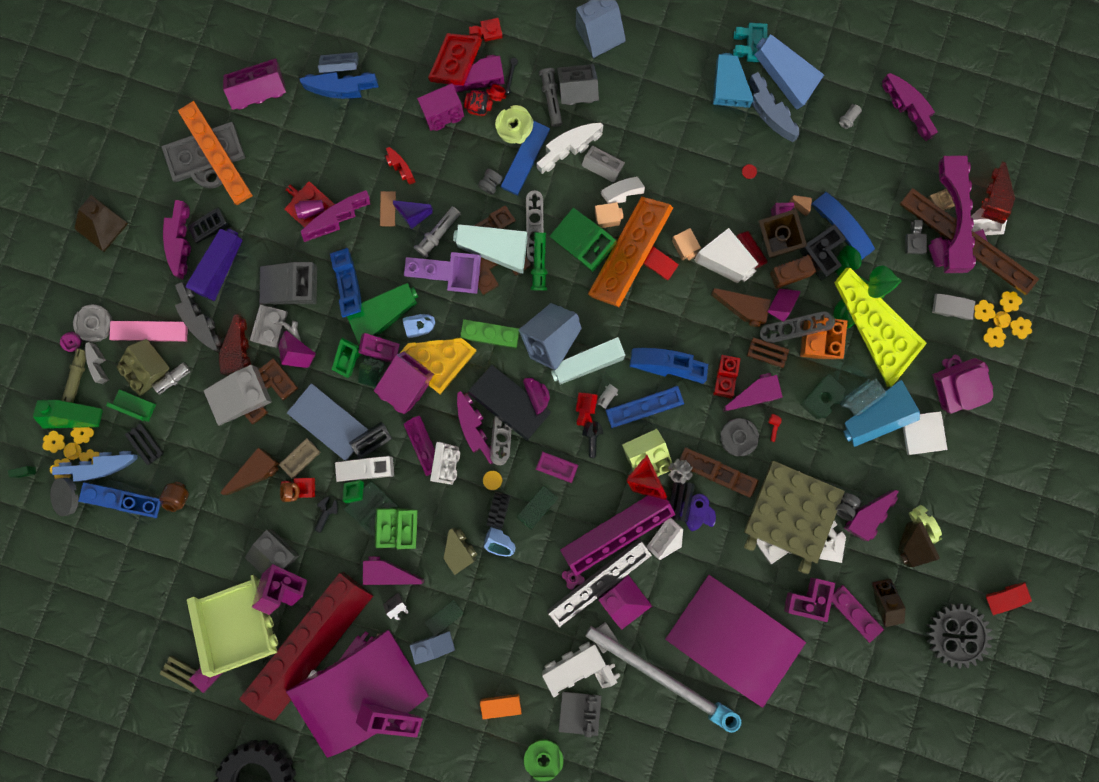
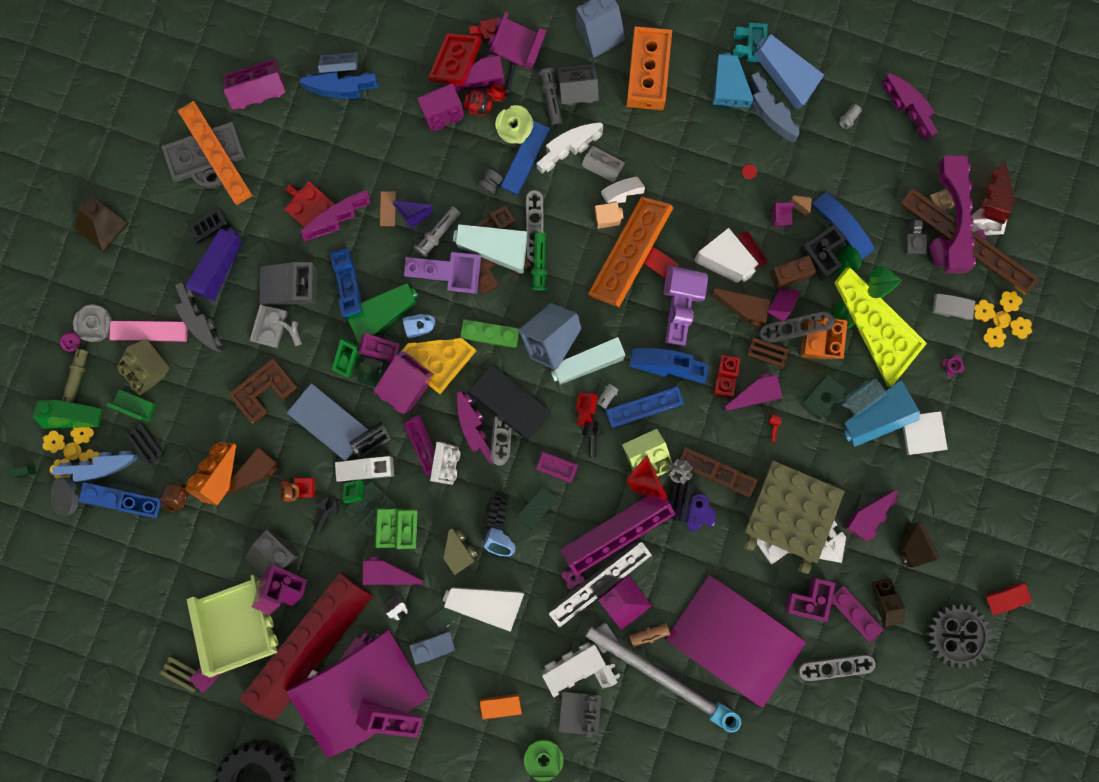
light grey slope [85,342,109,384] -> none
light grey pin [152,362,191,395] -> none
magenta slope [163,200,191,280] -> none
light grey slope [204,365,272,426] -> none
clear red slope [219,314,251,376] -> none
magenta slope [278,330,316,368] -> none
dark tan plate [279,438,321,479] -> none
magenta cone [295,200,324,220] -> none
red slope [385,147,416,185] -> none
yellow tile [483,471,502,490] -> none
magenta tile [523,378,550,415] -> none
green slope [549,208,617,272] -> none
white slope [646,518,683,560] -> none
light nougat brick [672,228,701,260] -> none
dark grey tile [720,418,759,456] -> none
dark brown slope [759,209,807,259] -> none
dark grey wheel [836,493,861,521] -> none
yellowish green plate [909,505,942,543] -> none
magenta brick [932,358,993,414] -> none
none -> orange slope [185,442,236,505]
none -> white slope [443,587,524,632]
none -> magenta panel [488,12,546,70]
none -> orange brick [626,26,672,110]
none -> medium nougat pin [629,623,670,647]
none -> medium lavender plate [663,266,708,347]
none -> light grey beam [797,654,876,681]

